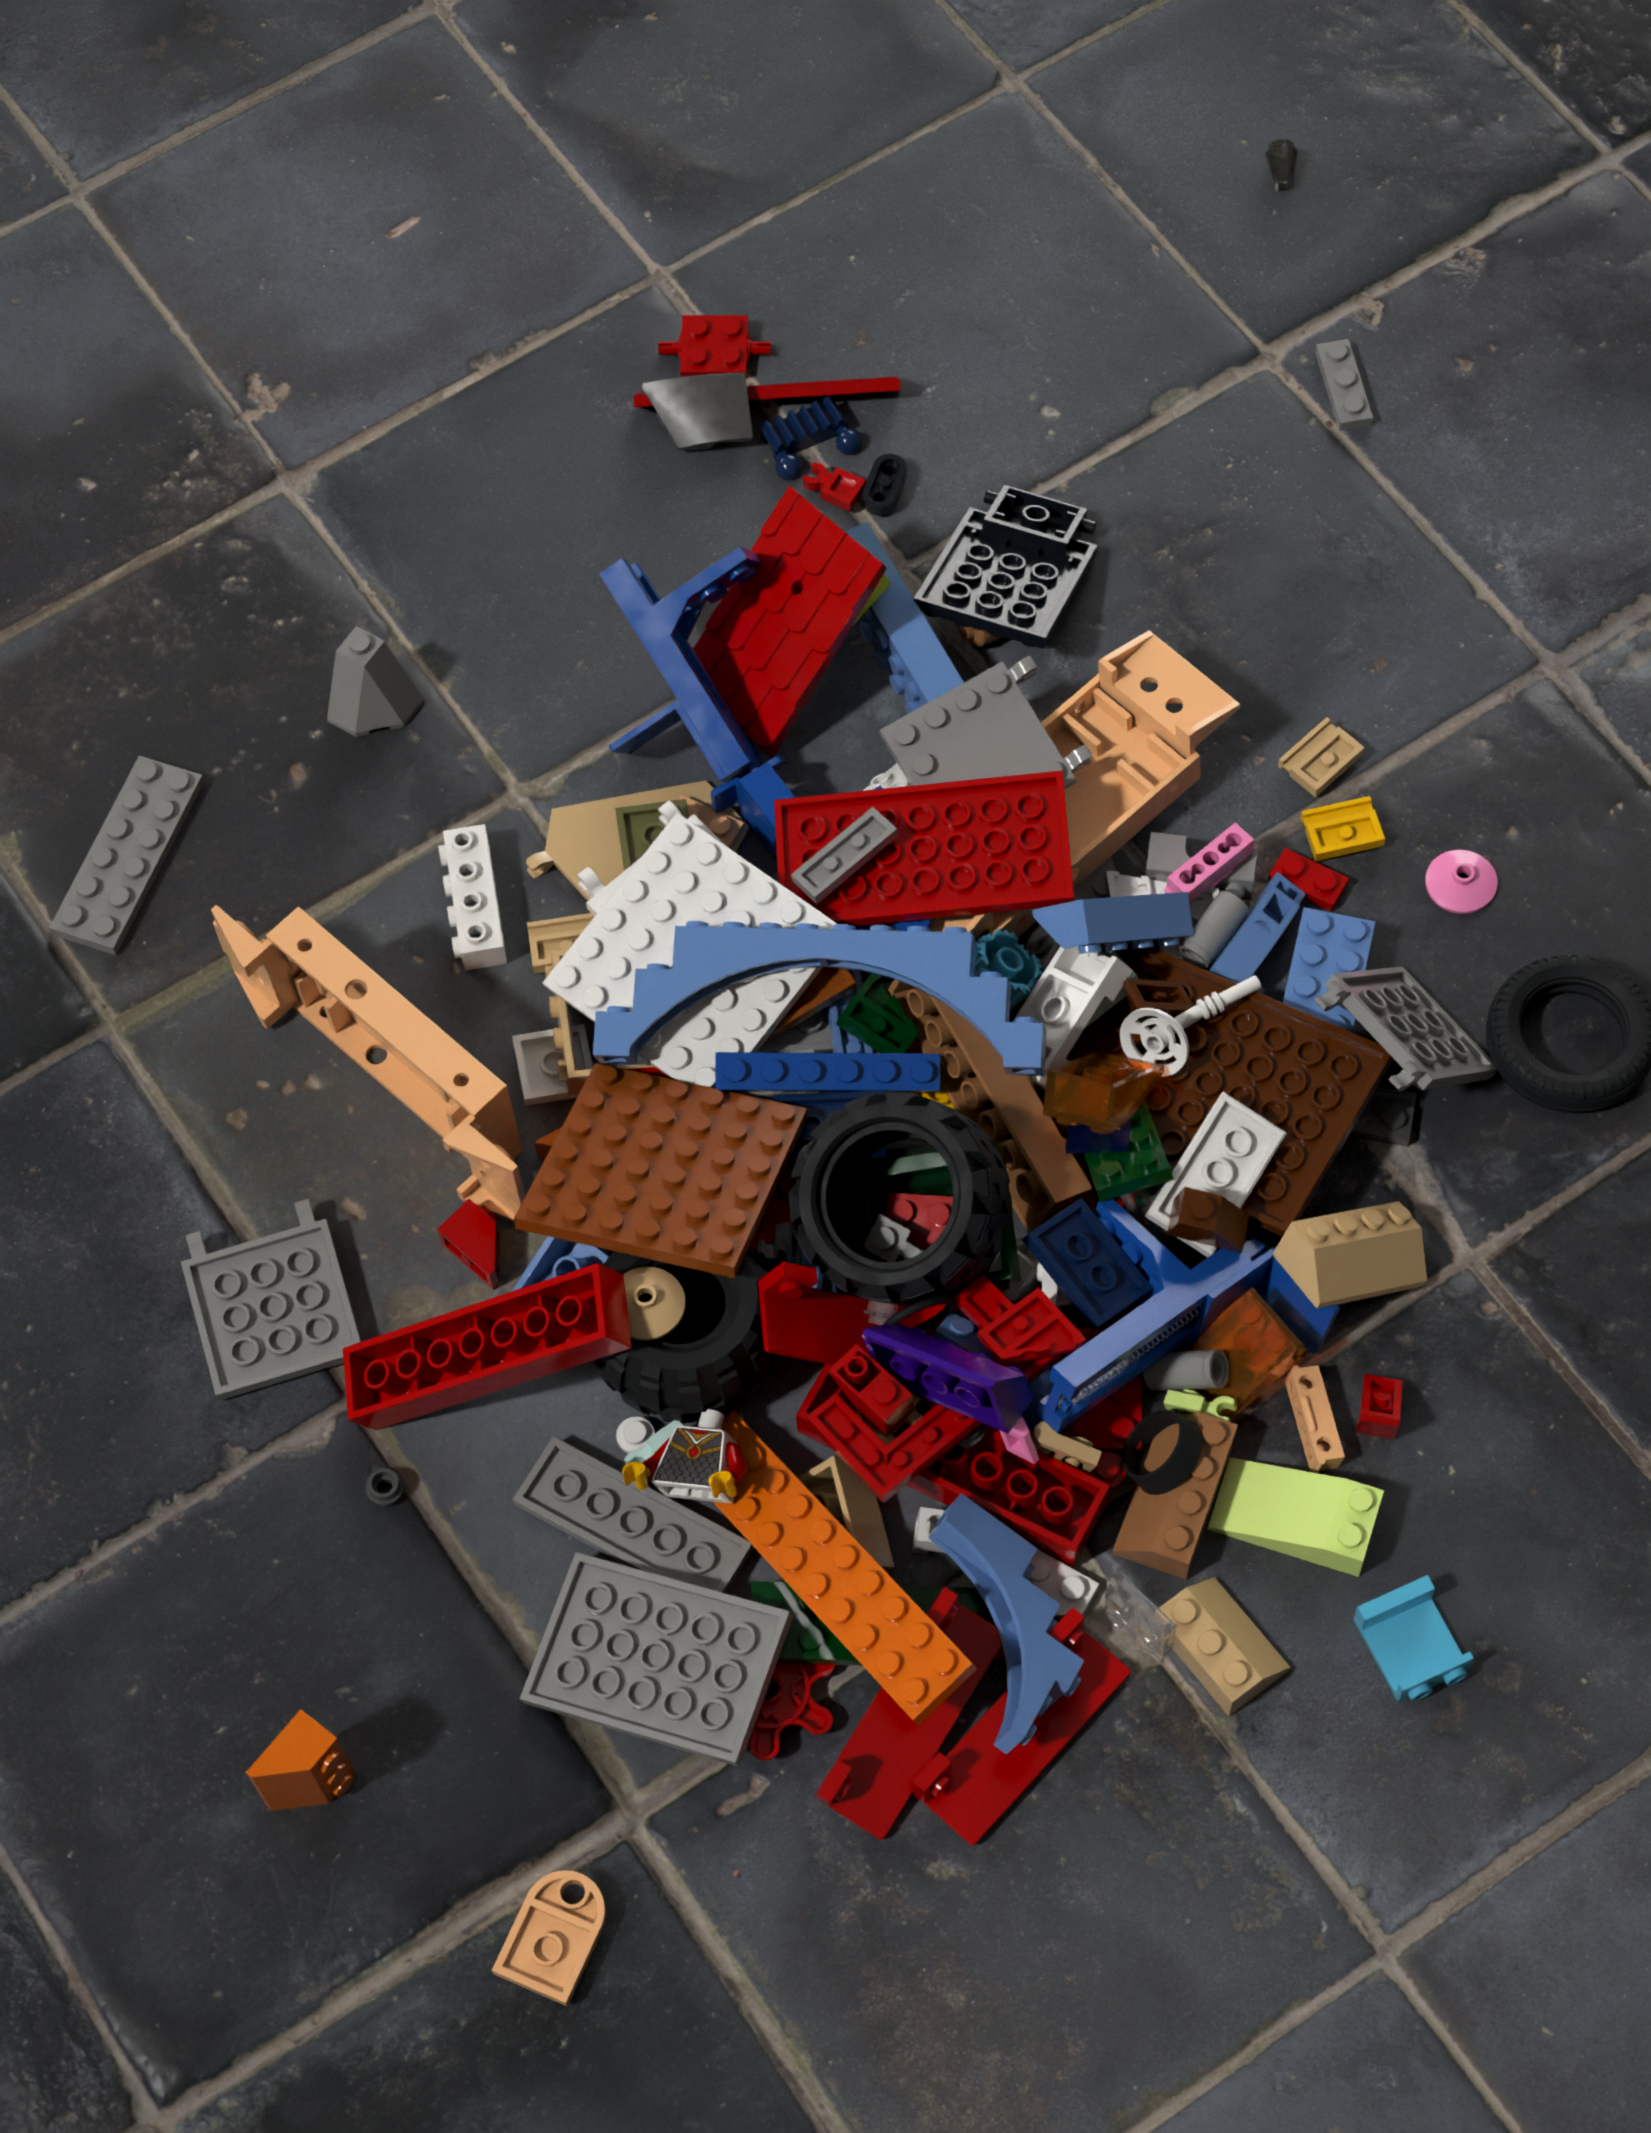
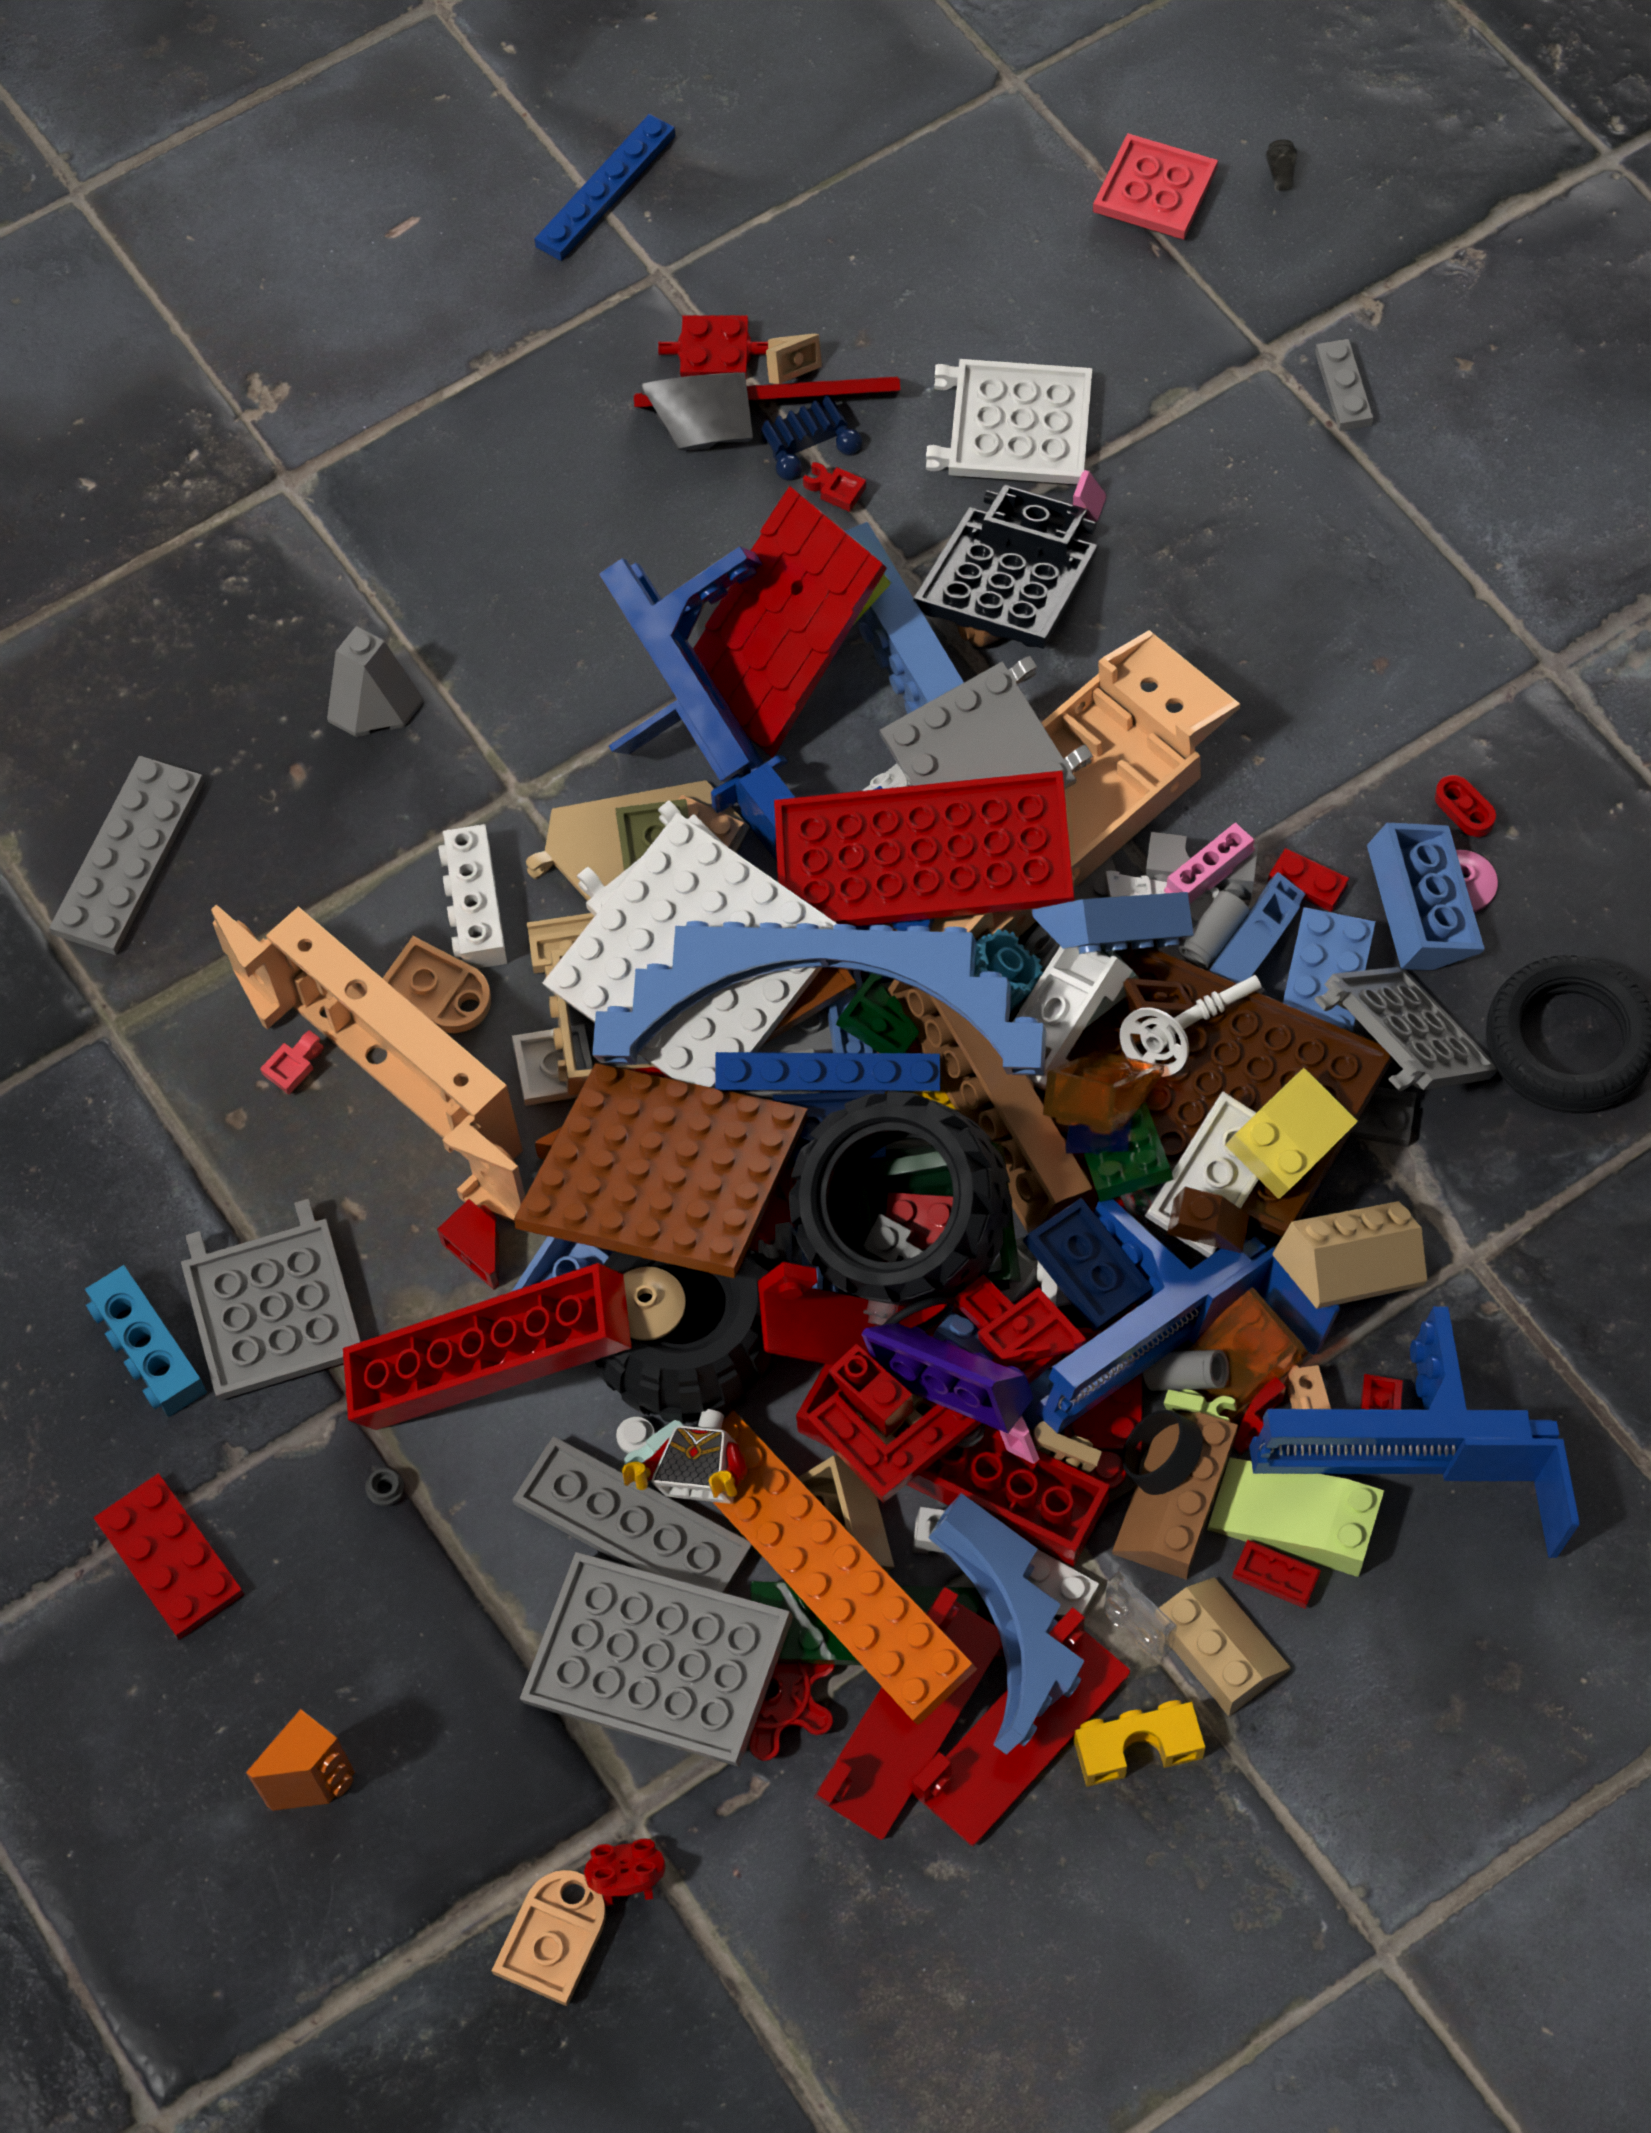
light grey plate [791,807,898,904] -> none
black plate [863,453,907,516] -> none
tan plate [1278,717,1365,798] -> none
yellow plate [1300,796,1385,861] -> none
medium azure panel [1353,1575,1474,1703] -> none
none -> dark azure brick [85,1265,207,1417]
none -> red plate [93,1473,244,1640]
none -> coral plate [260,1030,324,1095]
none -> light nougat plate [382,936,491,1033]
none -> blue plate [534,114,676,261]
none -> red plate [584,1838,666,1906]
none -> tan slope [766,334,822,384]
none -> white plate [926,359,1092,484]
none -> bright pink slope [1073,470,1106,522]
none -> yellow arch [1074,1700,1205,1787]
none -> coral plate [1093,133,1218,240]
none -> light yellow slope [1225,1068,1358,1199]
none -> red plate [1232,1539,1321,1609]
none -> red slope [1233,1376,1286,1455]
none -> blue piece [1249,1306,1579,1558]
none -> medium blue slope [1367,822,1485,970]
none -> red plate [1435,775,1496,837]

